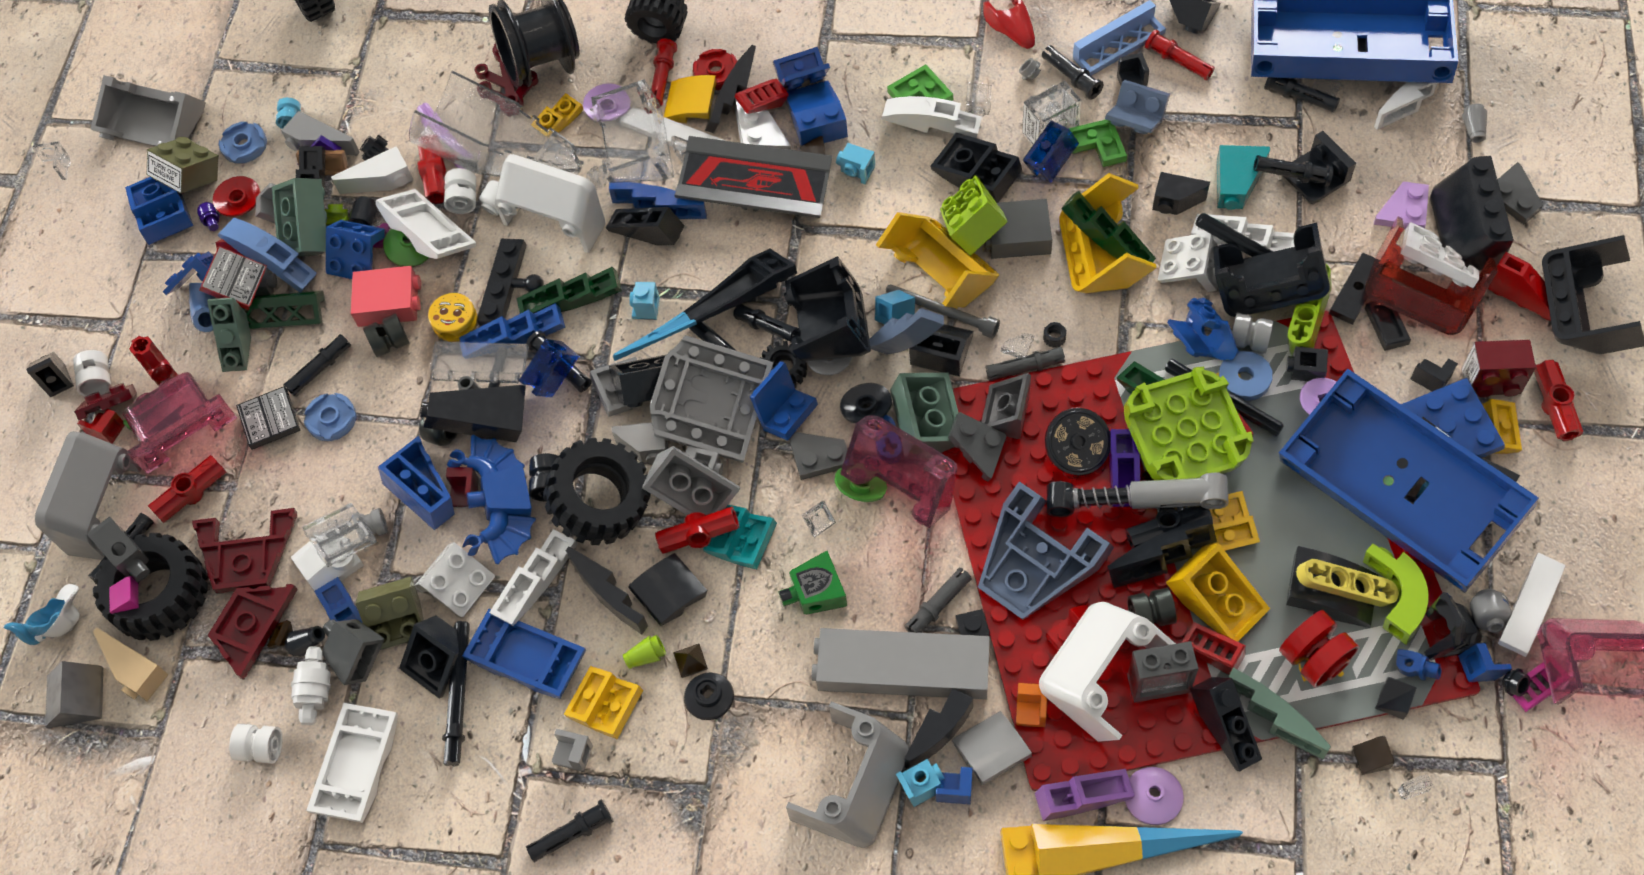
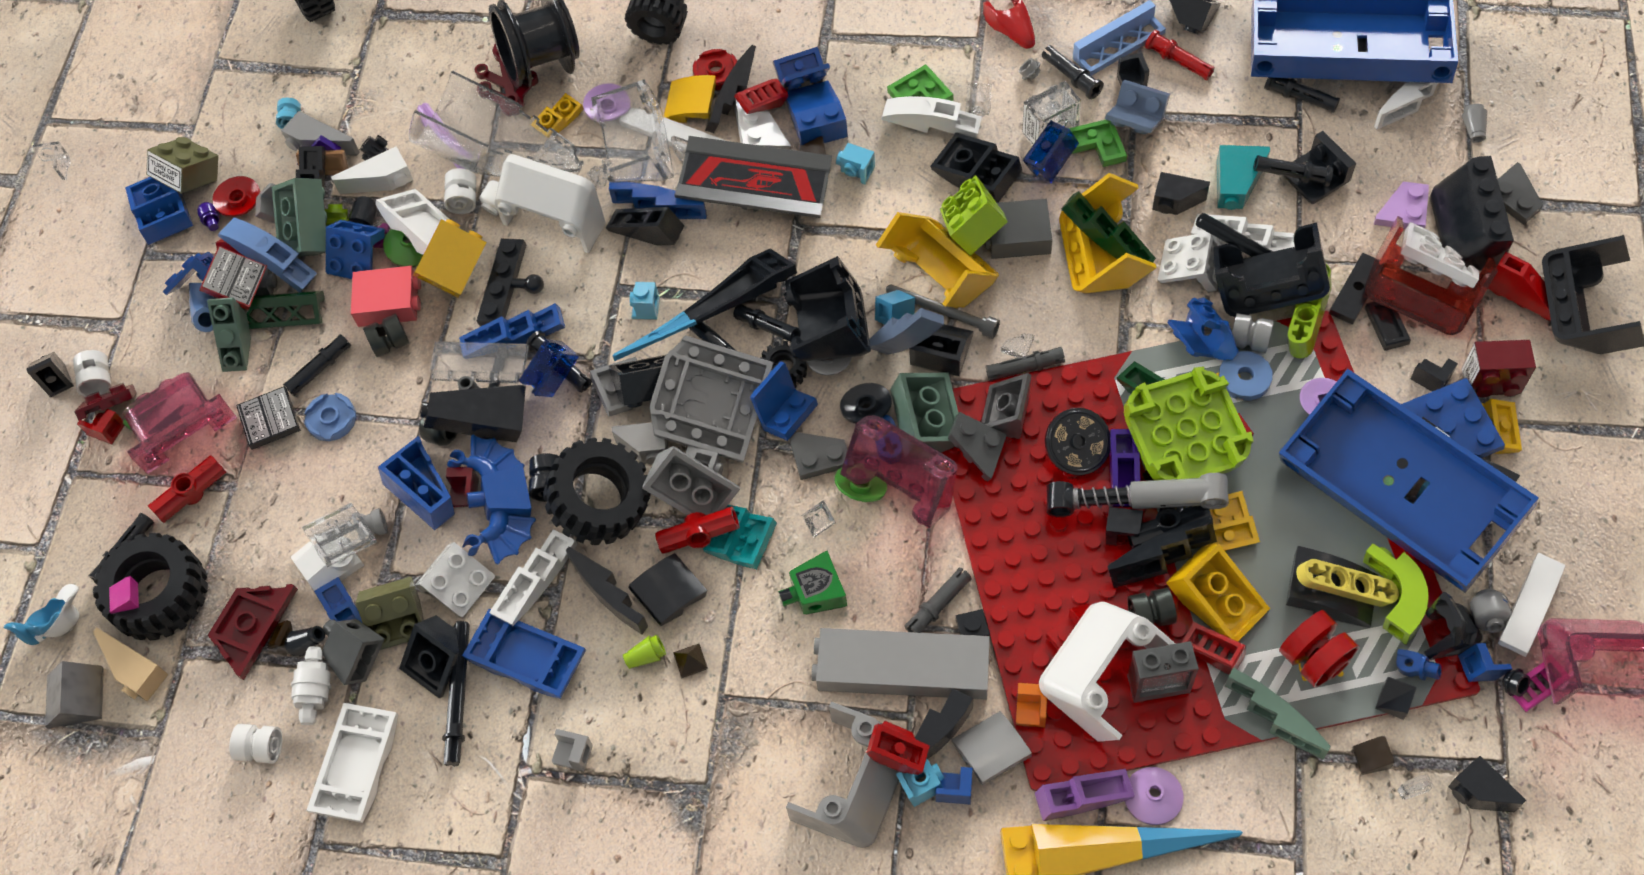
light grey windscreen [35,431,142,560] -> none
dark grey torso [87,516,150,581] -> none
light grey windscreen [90,75,206,146] -> none
red piece [129,336,182,393] -> none
dark red wing [192,508,297,594] -> none
medium blue tile [218,122,267,163] -> none
red piece [417,134,447,204] -> none
yellow head [428,293,478,342] -> none
dark green slope [516,267,622,314] -> none
black pin [526,799,614,863] -> none
yellow slope [564,666,643,739] -> none
red pin [648,39,677,107] -> none
black piece [684,672,734,720] -> none
sand blue wedge [978,482,1114,620] -> none
black axle [1043,322,1067,348] -> none
black axle [1165,359,1284,436] -> none
black slope [1190,677,1262,772] -> none
black brick [1286,346,1328,382] -> none
red piece [1534,360,1583,441] -> none
none -> yellow panel [413,219,487,298]
none -> red slope [866,721,930,775]
none -> black panel [1106,507,1143,546]
none -> black slope [1448,756,1527,813]

